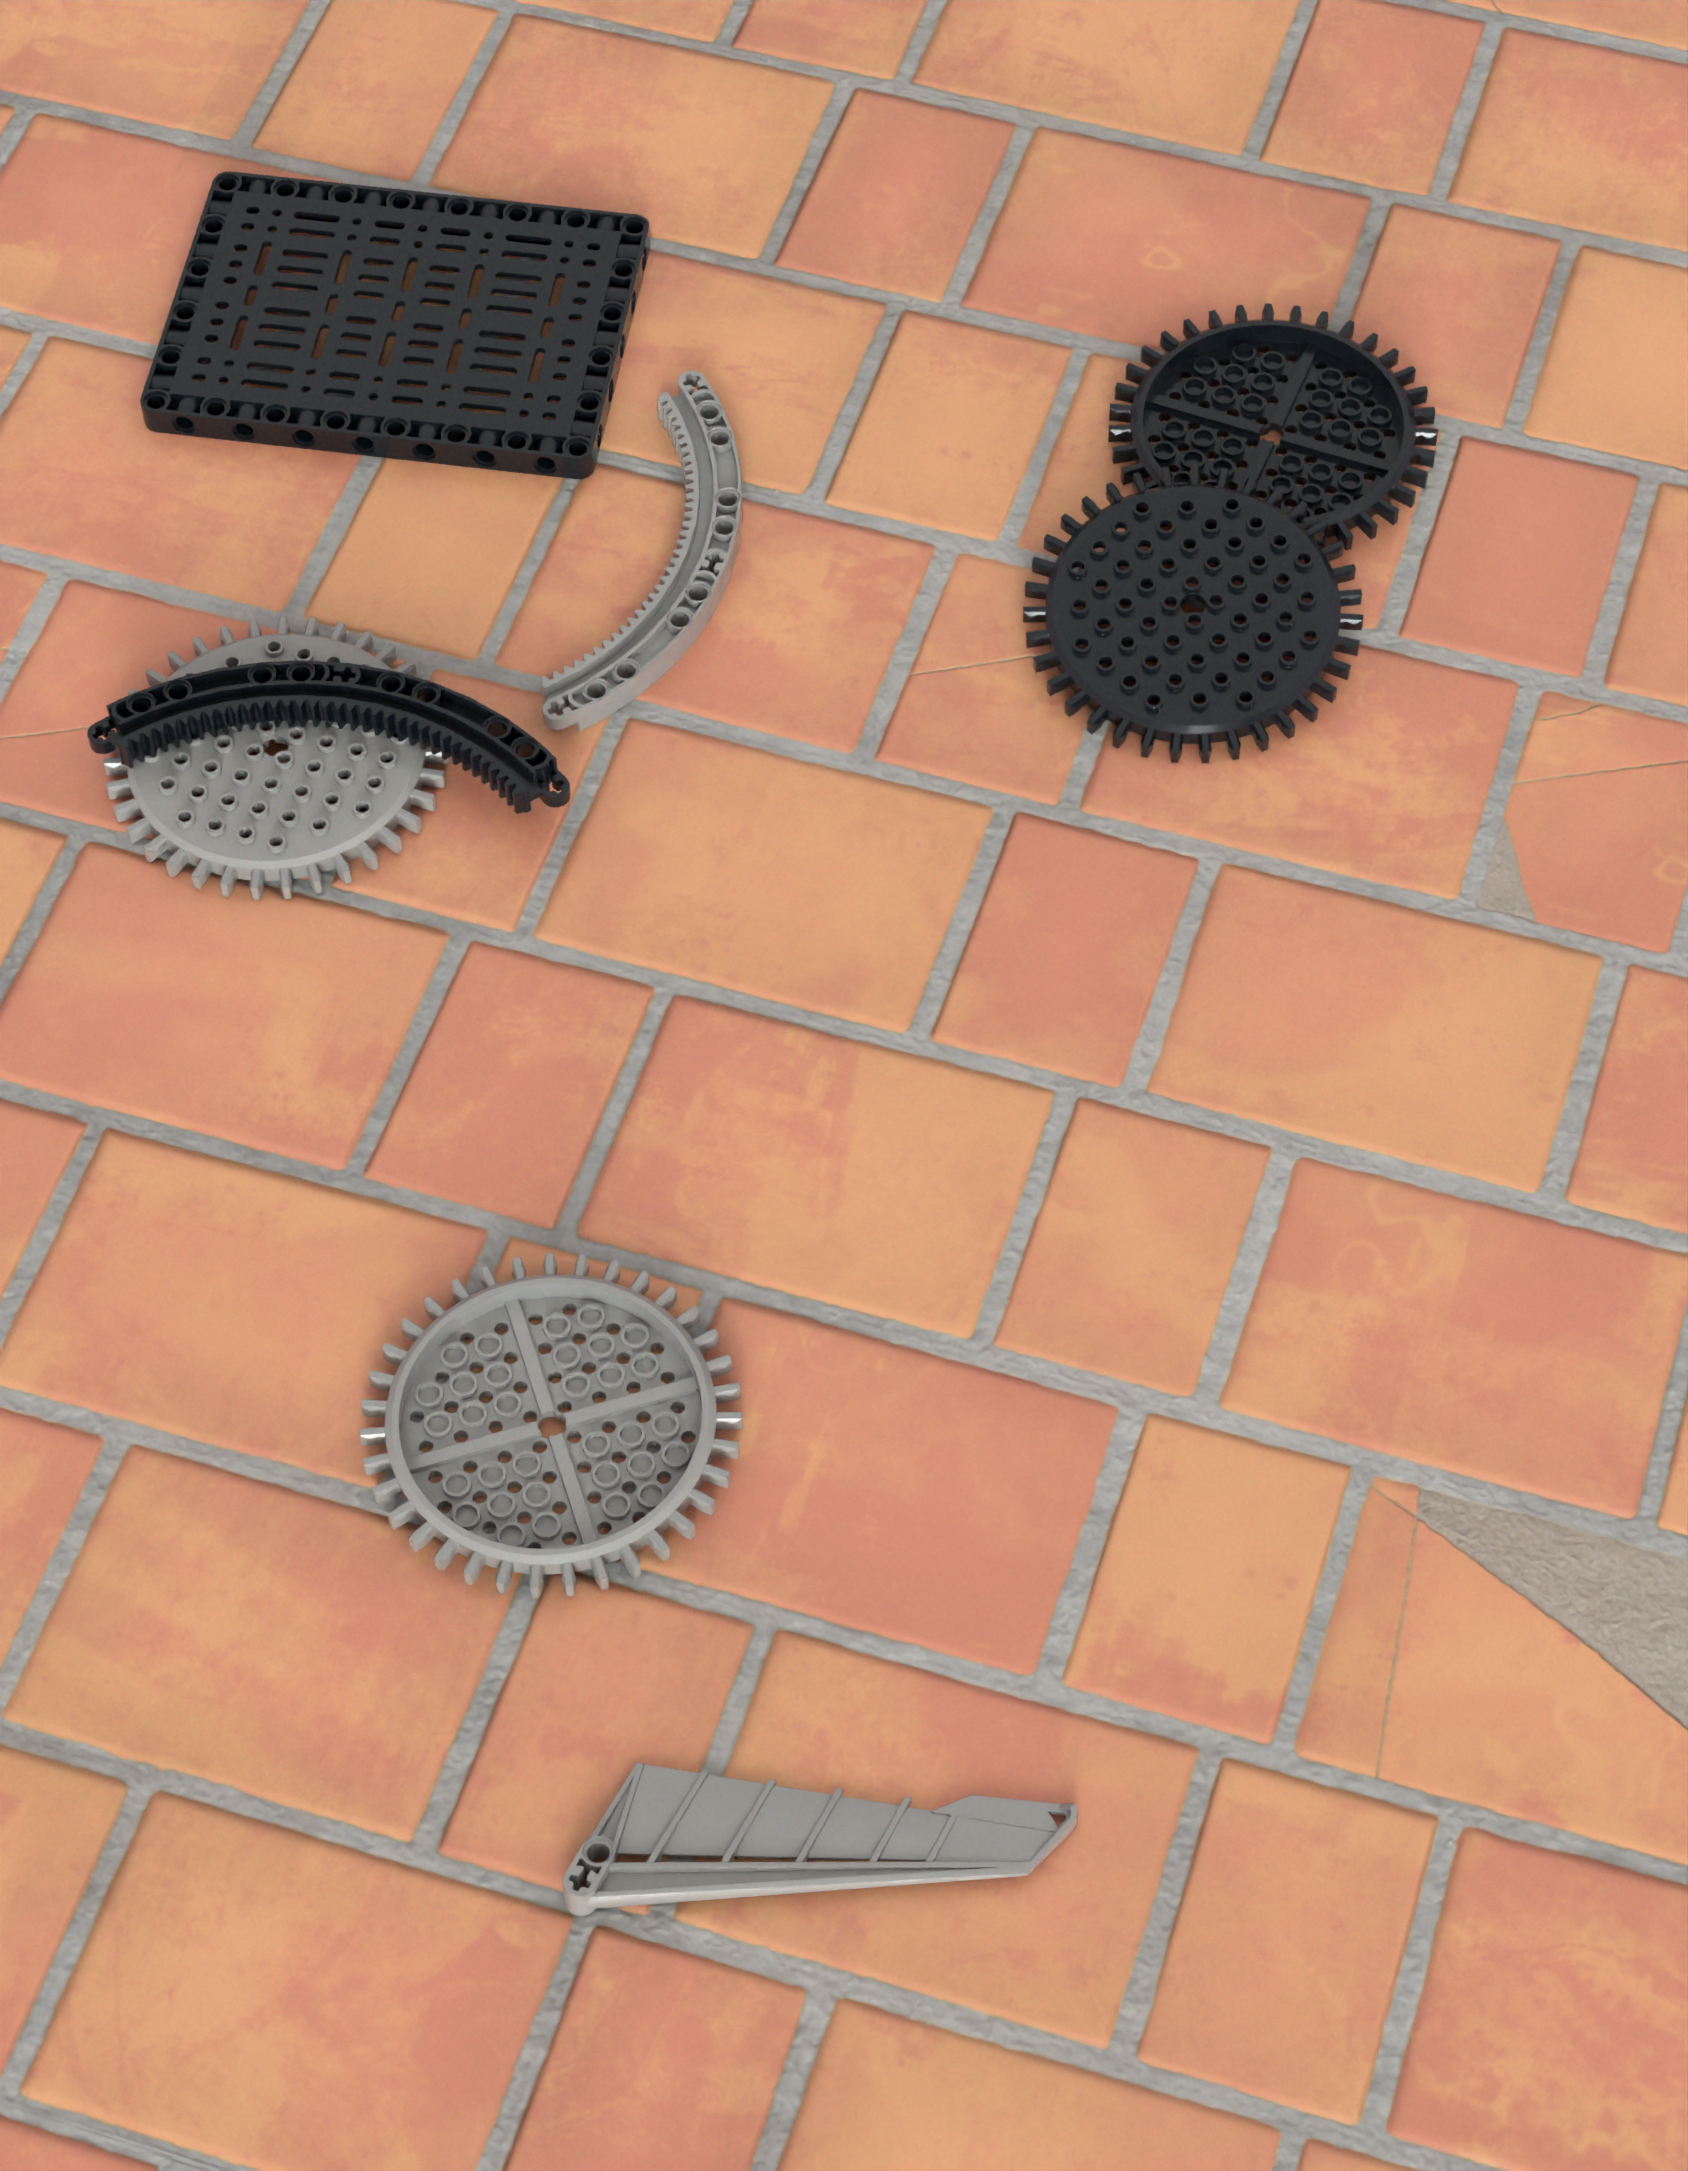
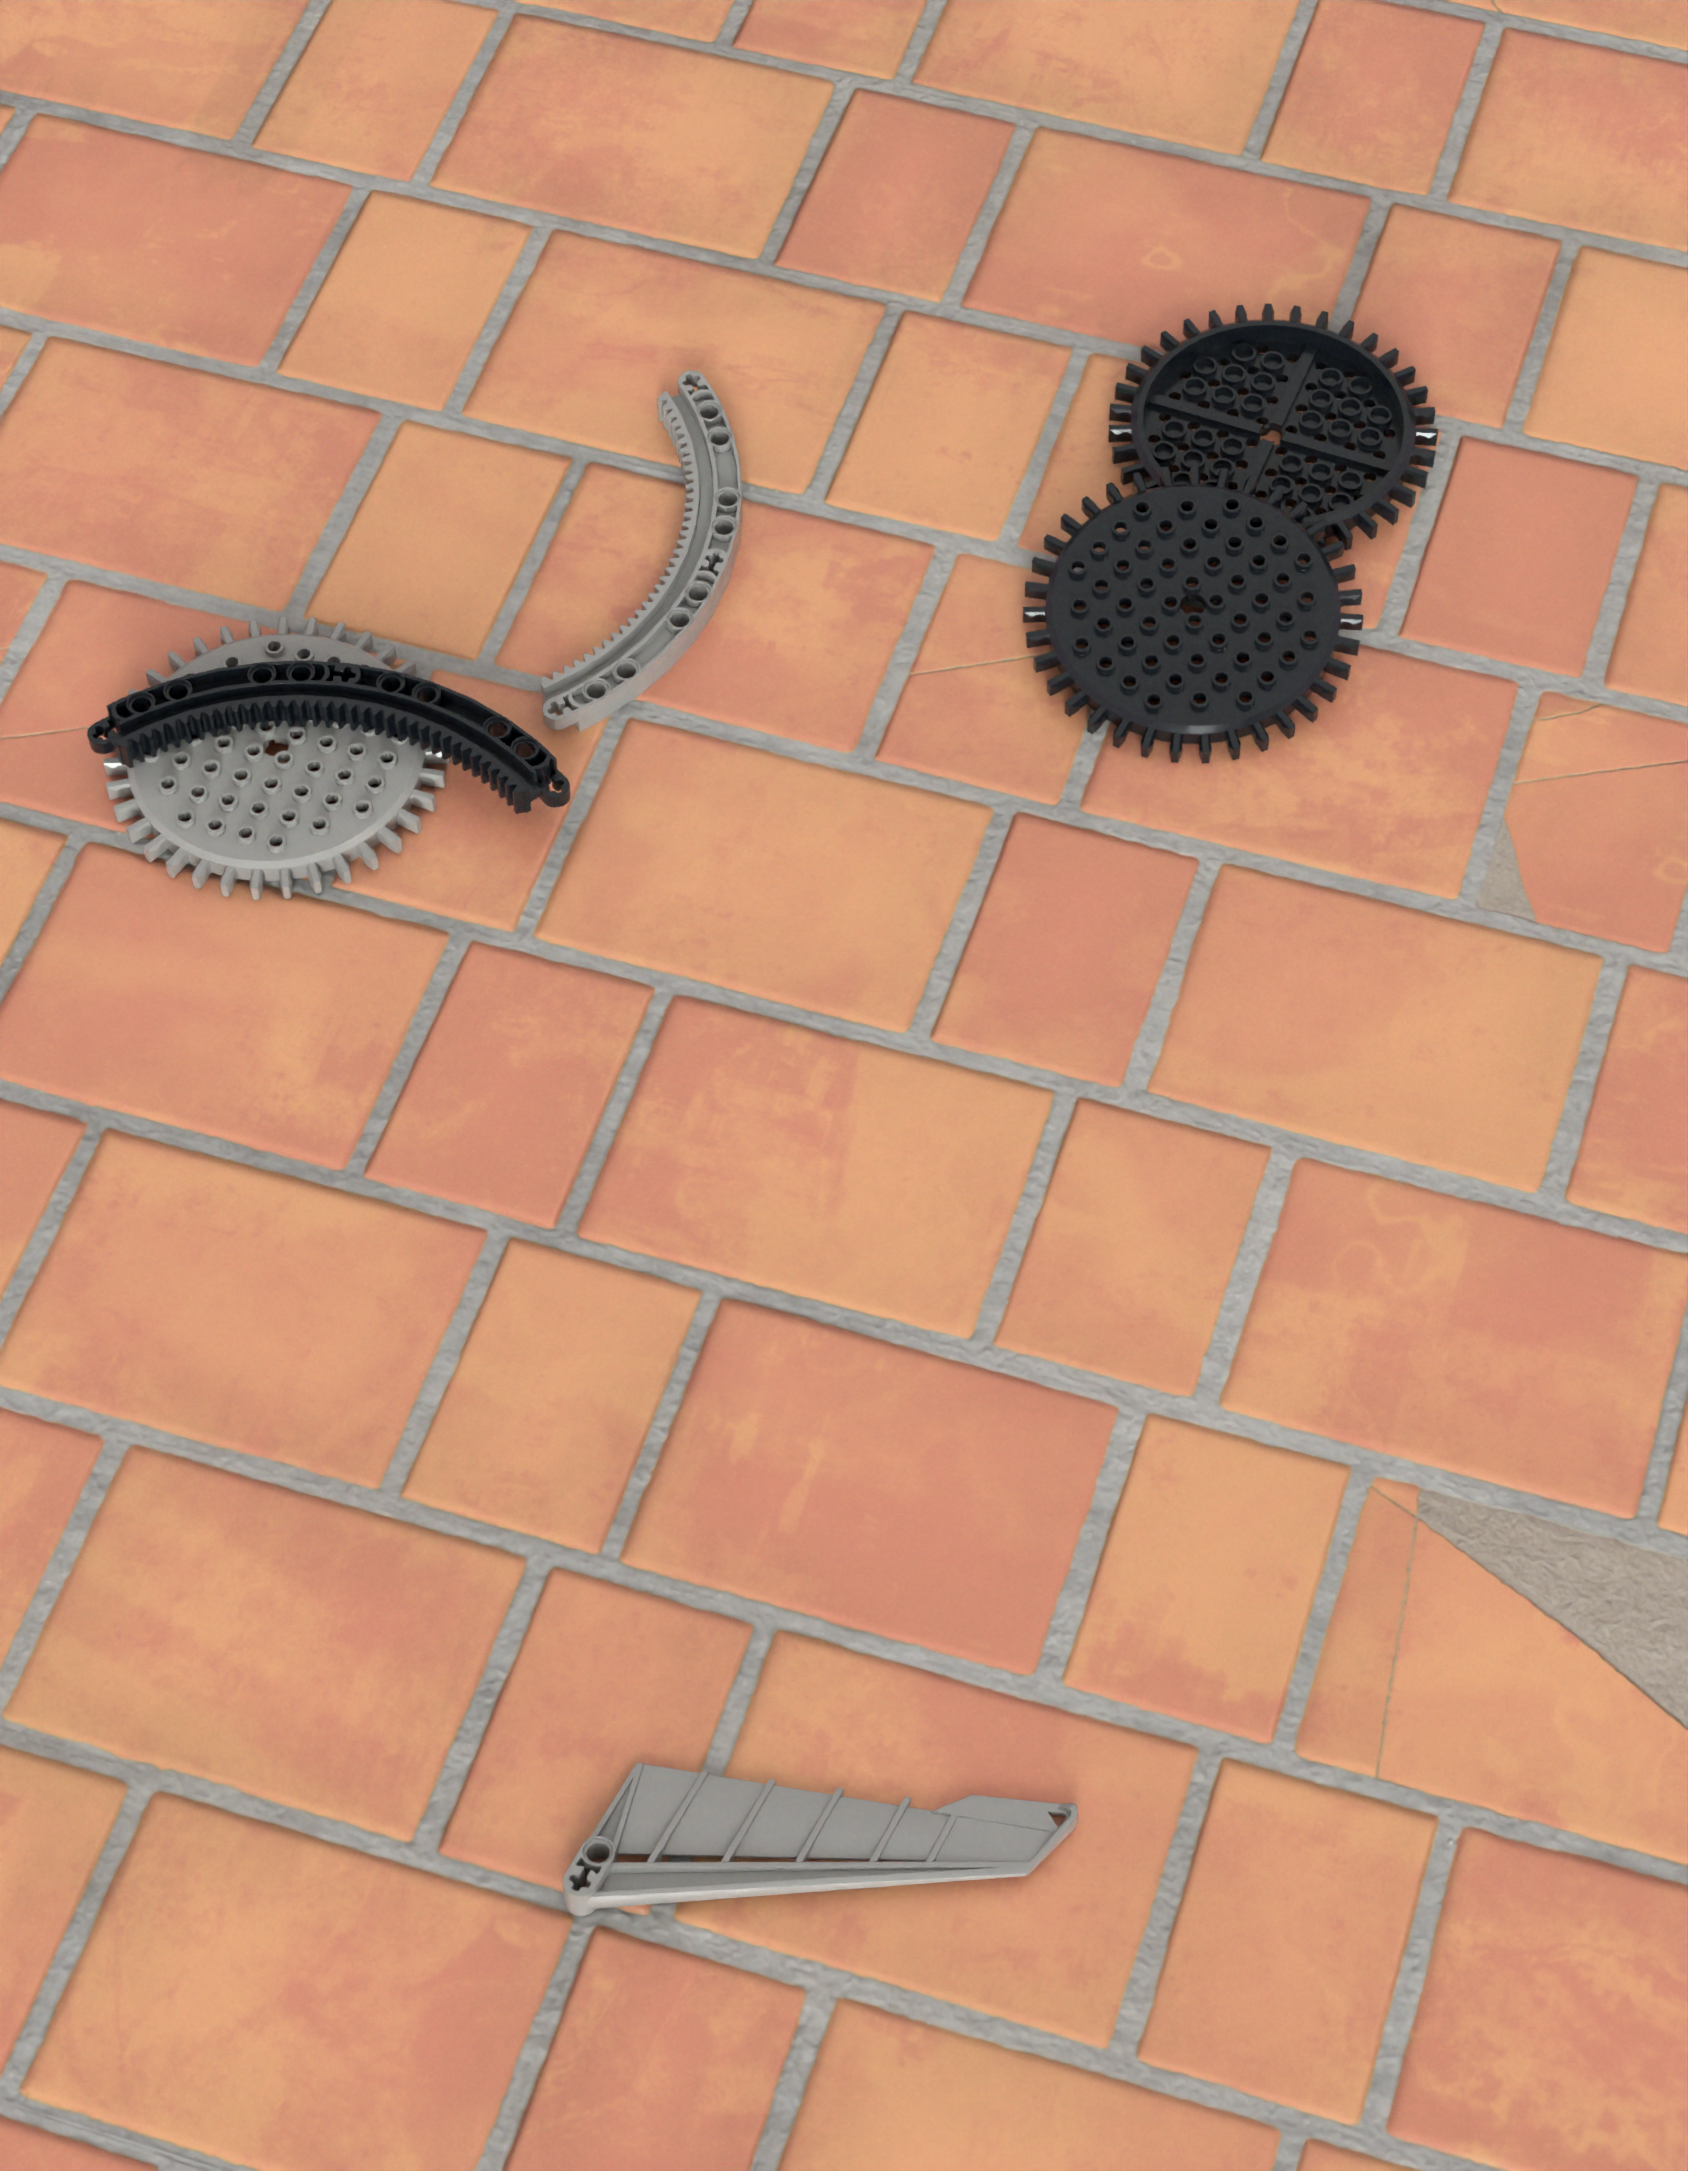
black beam [140,171,650,479] -> none
light grey gear [359,1253,743,1598] -> none

